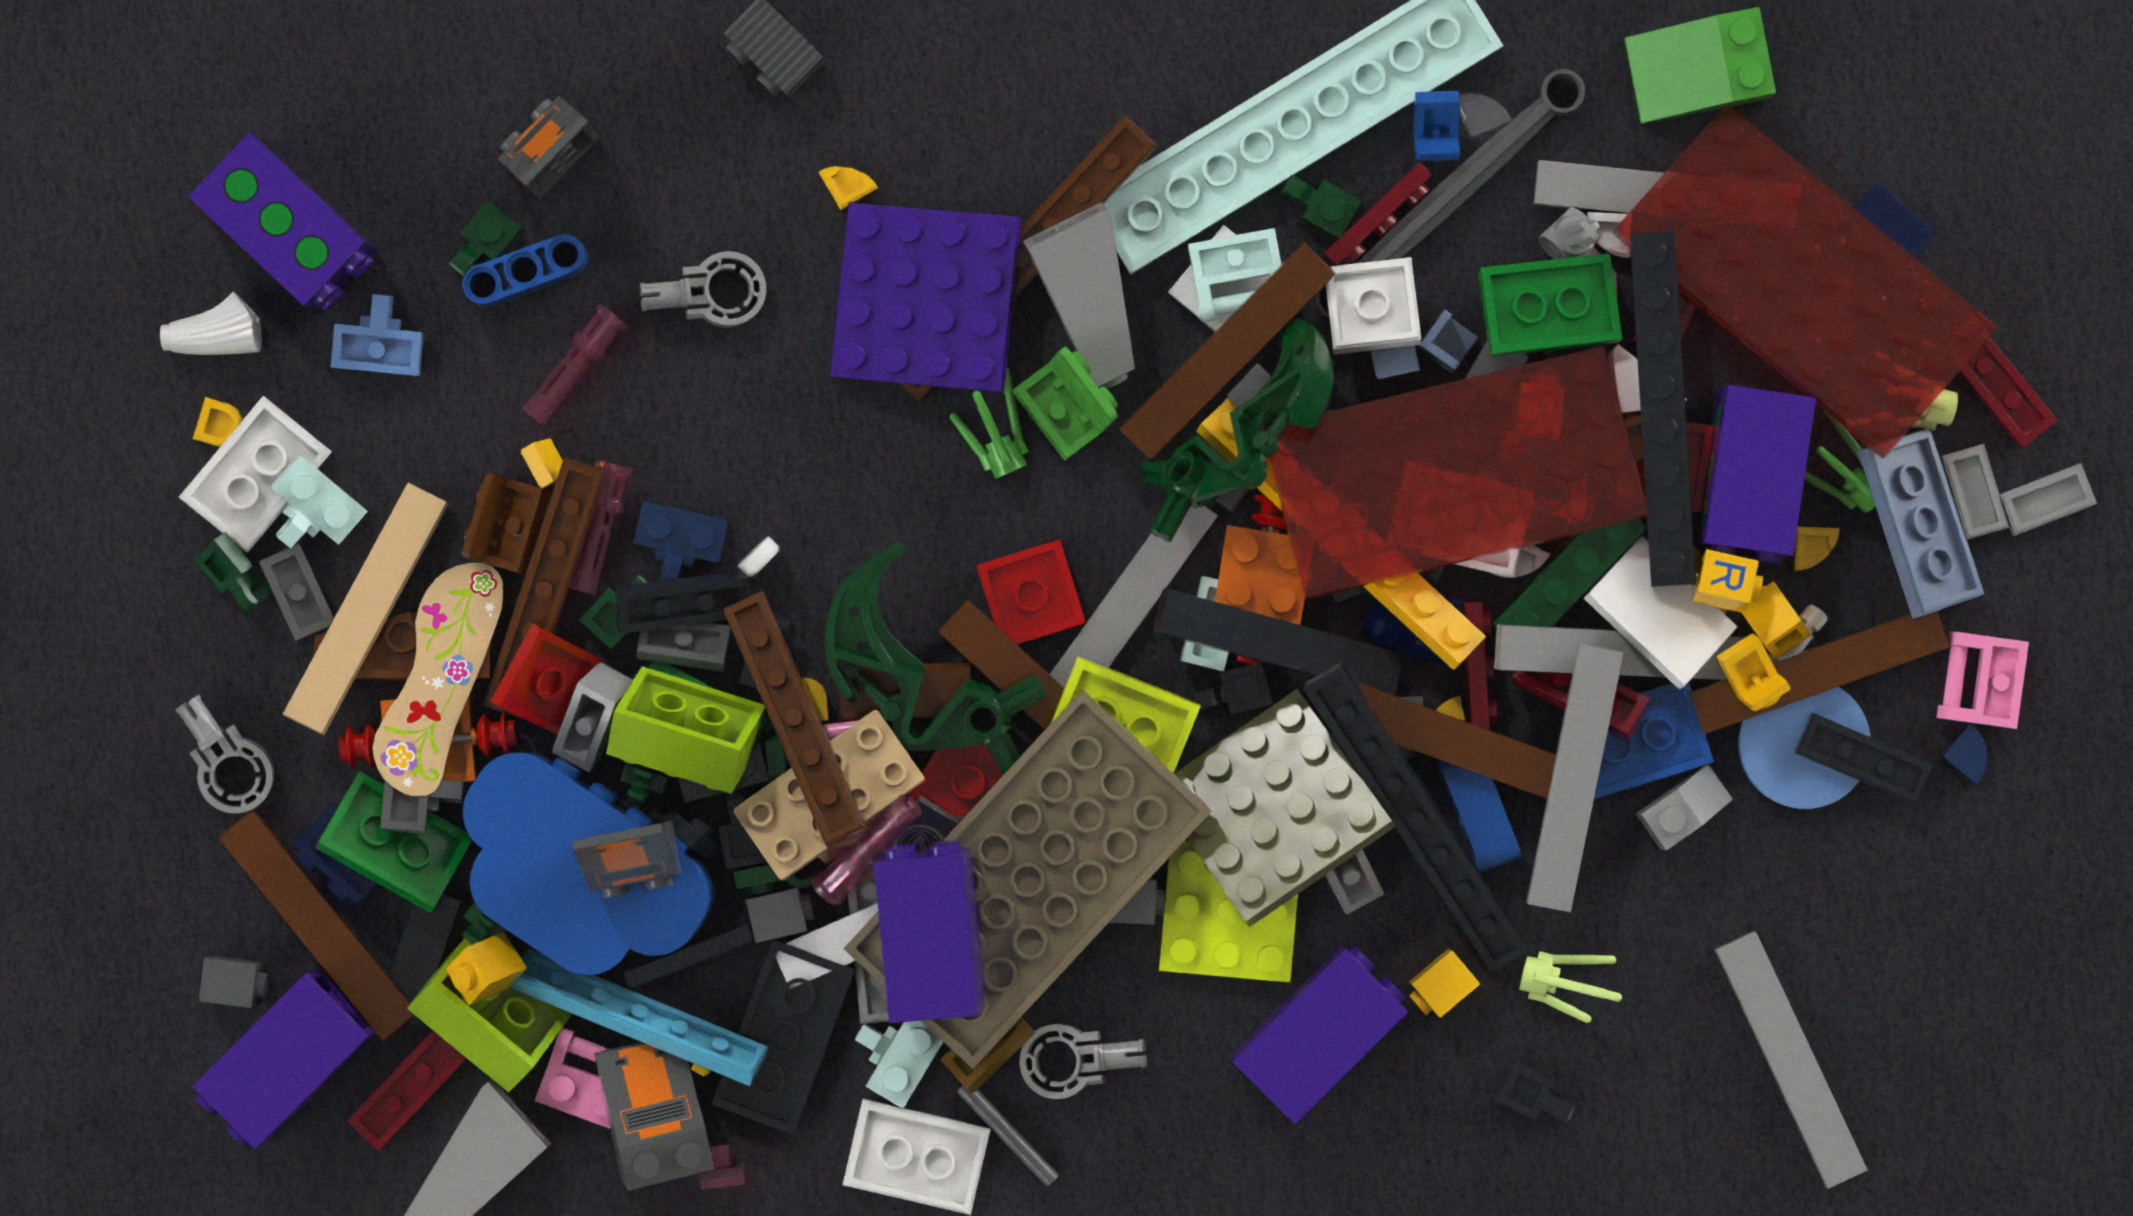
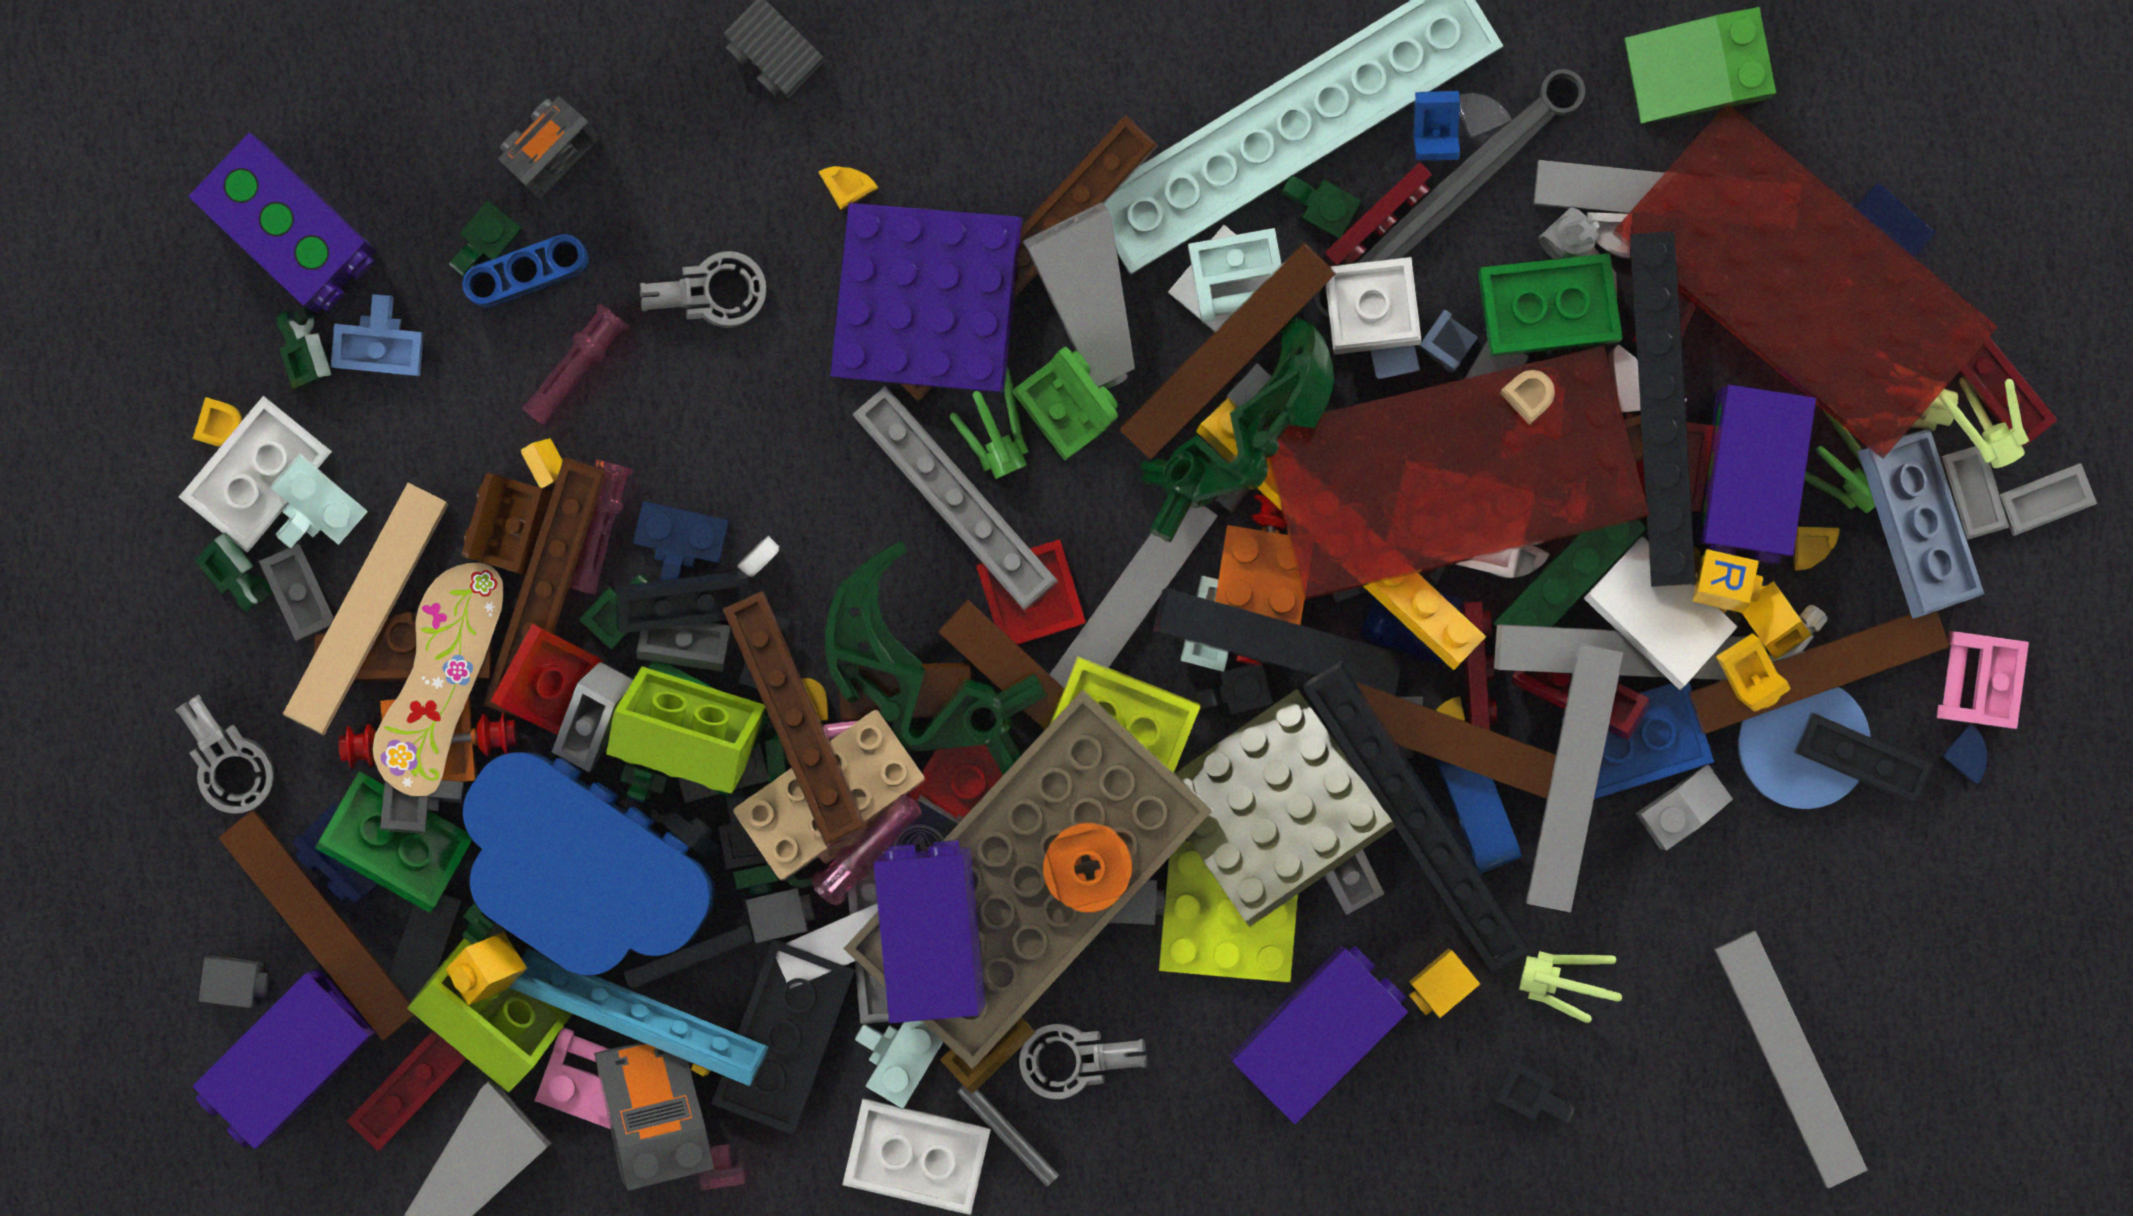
white piece [160,291,262,355] -> none
dark grey slope [571,821,682,898] -> none
none -> dark green plate [277,307,331,390]
none -> light grey tile [853,386,1058,611]
none -> orange plate [1043,822,1133,913]
none -> tan tile [1500,370,1555,425]
none -> yellowish green plant [1938,378,2029,468]

